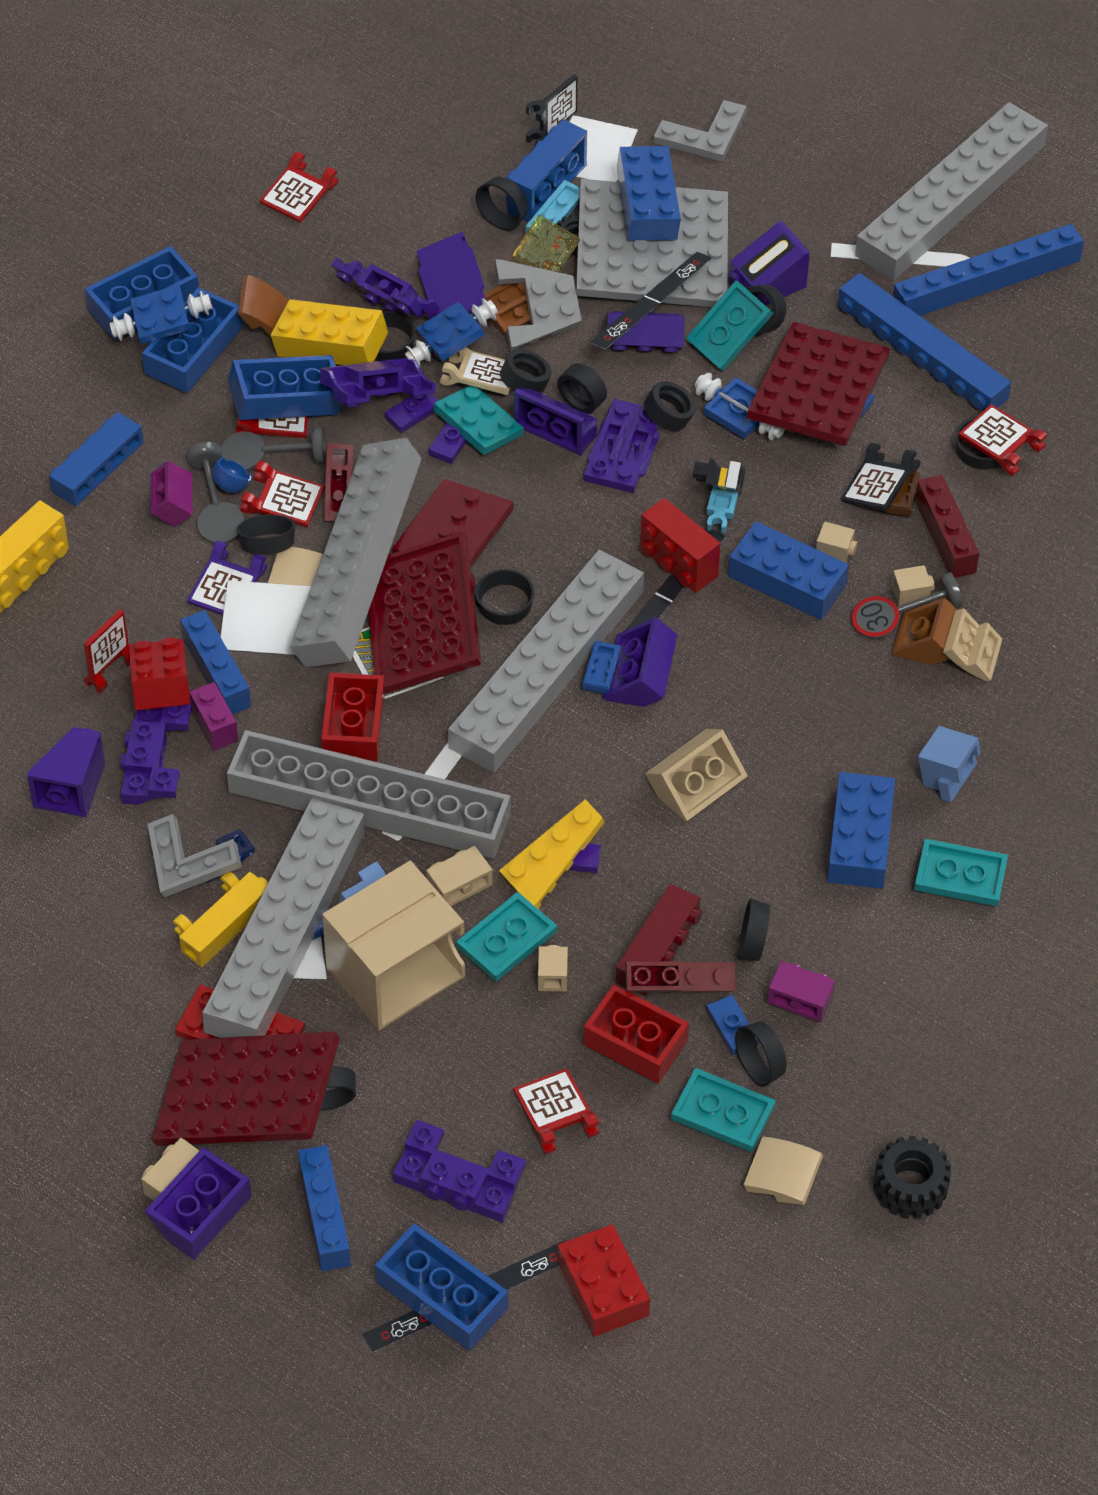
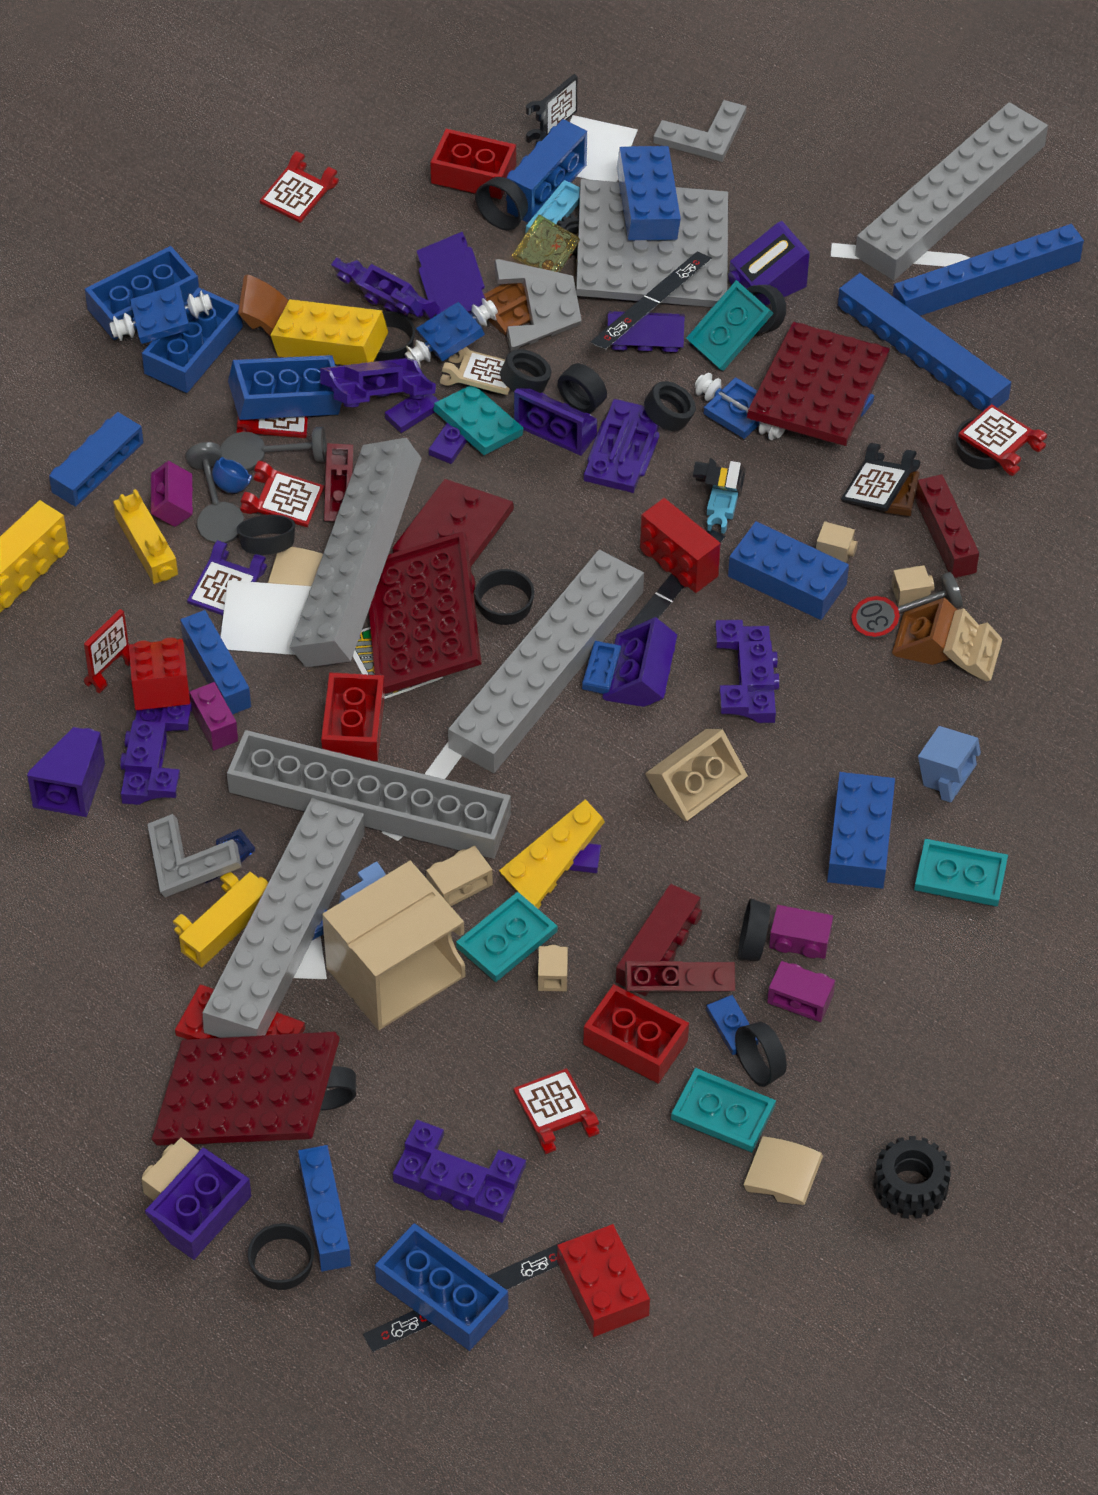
none -> yellow brick [113,489,178,584]
none -> black tyre [248,1223,314,1290]
none -> red brick [430,128,516,199]
none -> dark purple bracket [715,620,779,723]
none -> magenta brick [769,905,833,959]

